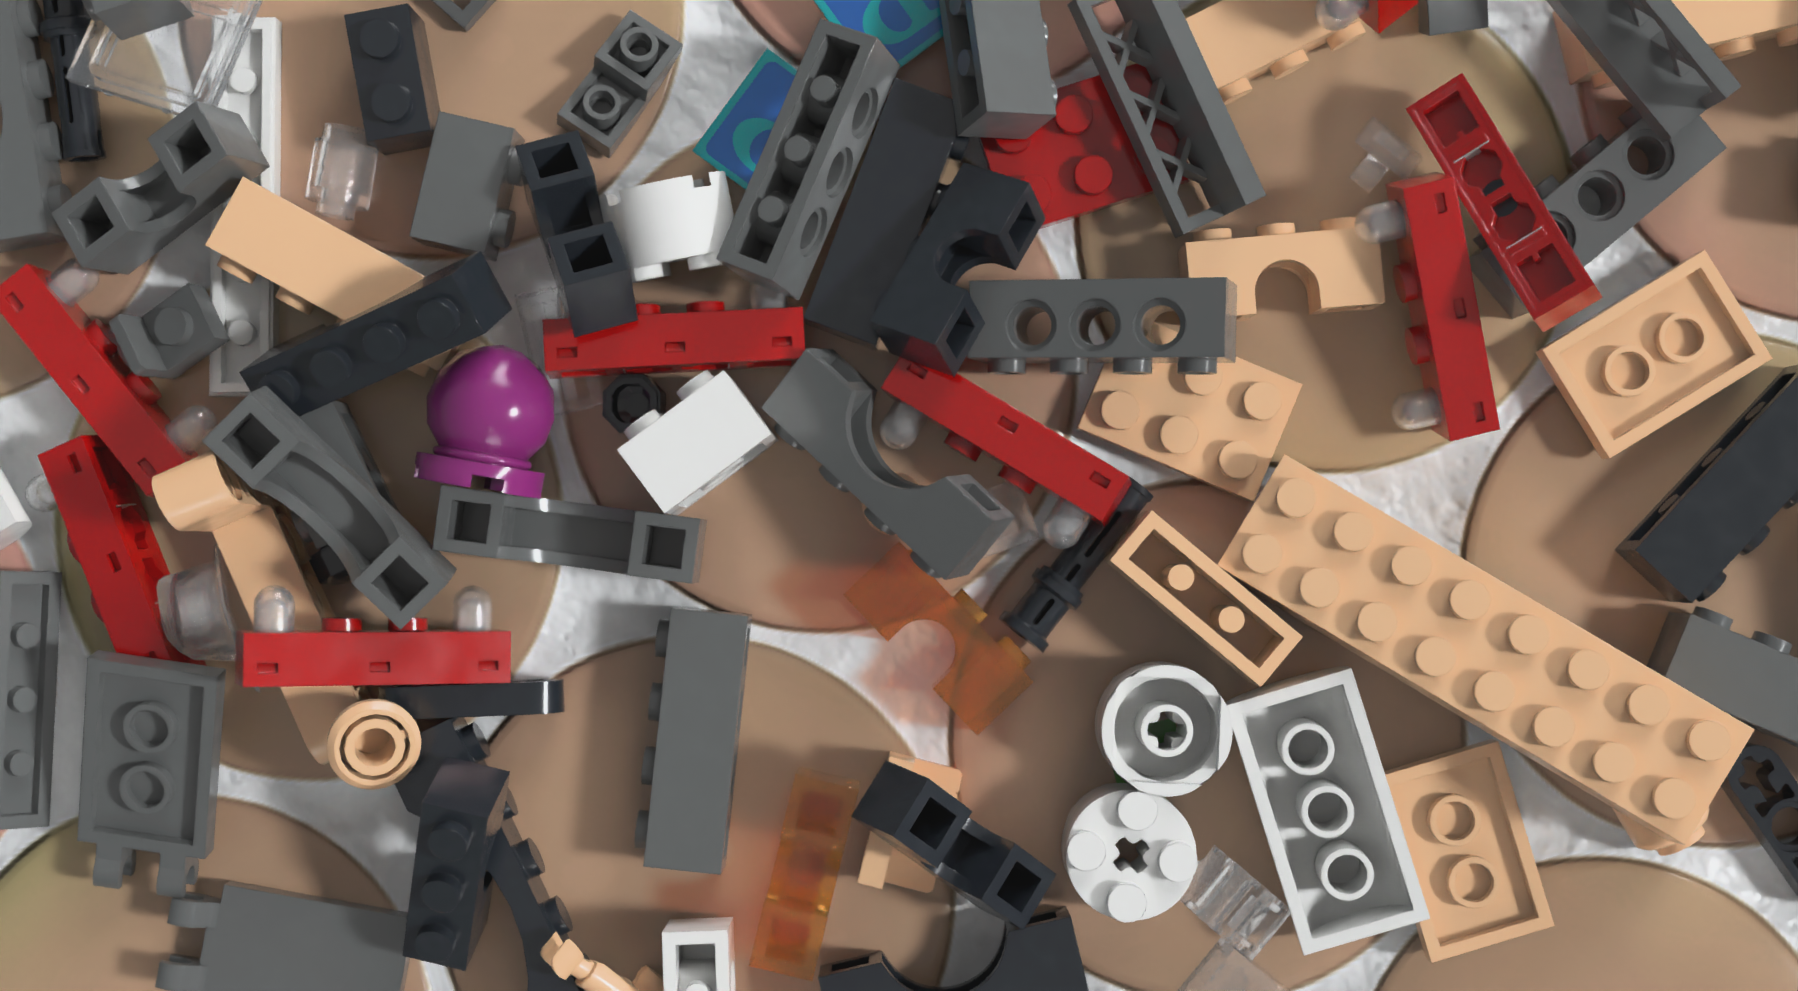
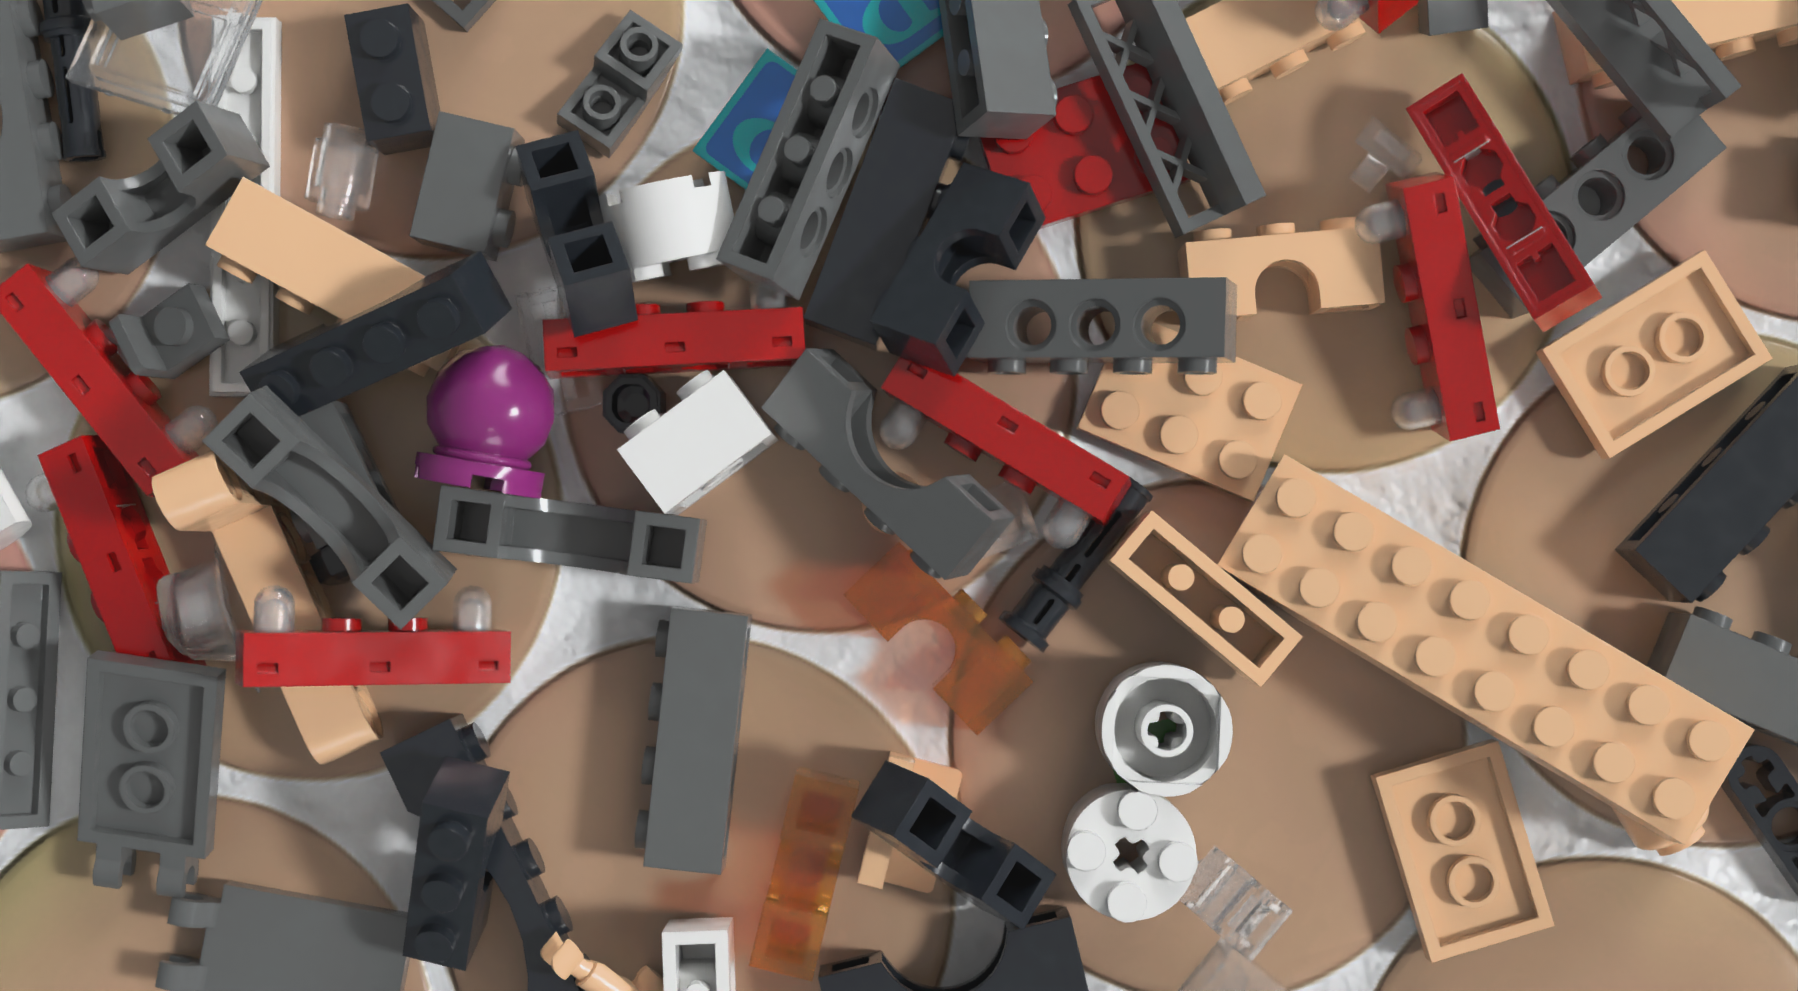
light nougat brick [327,699,421,790] -> none
black beam [378,679,565,719] -> none
white brick [1226,666,1430,956] -> none

